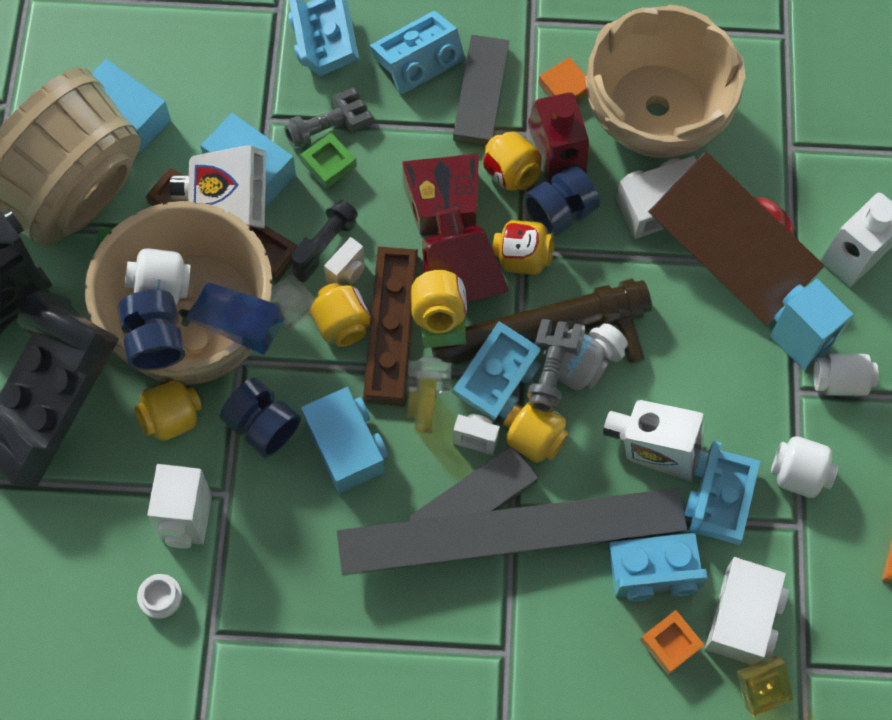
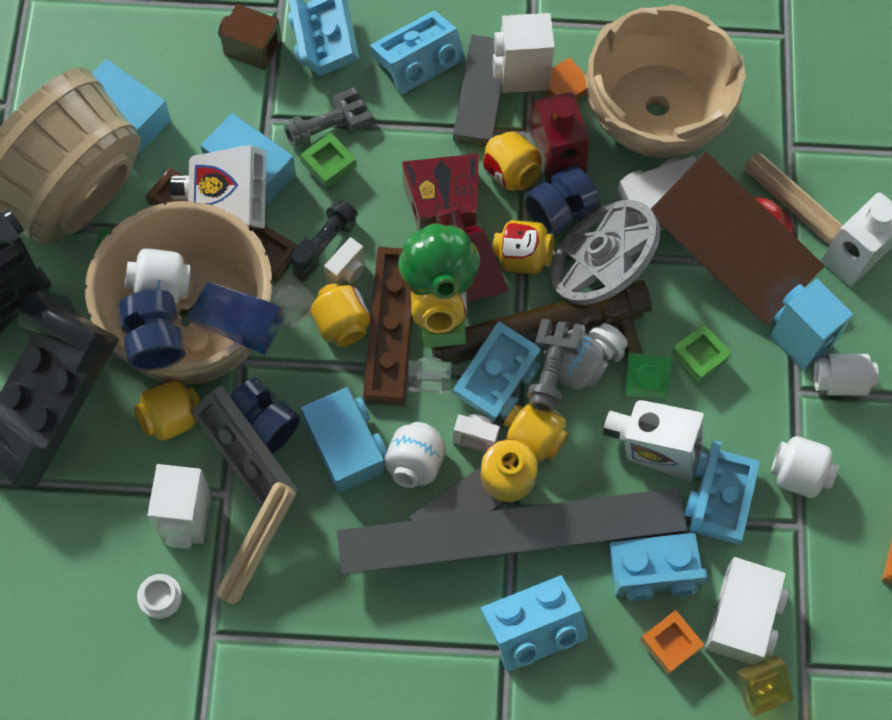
clear yellow plate [408,378,437,433] -> none
none -> dark grey tile [191,385,298,508]
none -> tan axle [217,482,296,605]
none -> reddish brown brick [218,4,282,71]
none -> white head [384,422,446,488]
none -> green plant [398,223,480,299]
none -> yellow head [480,439,538,502]
none -> medium azure bracket [481,575,587,672]
none -> white brick [493,13,555,93]
none -> light grey wheel [551,200,660,305]
none -> green plate [624,352,672,399]
none -> bright green plate [671,323,732,383]
none -> tan axle [745,153,843,244]

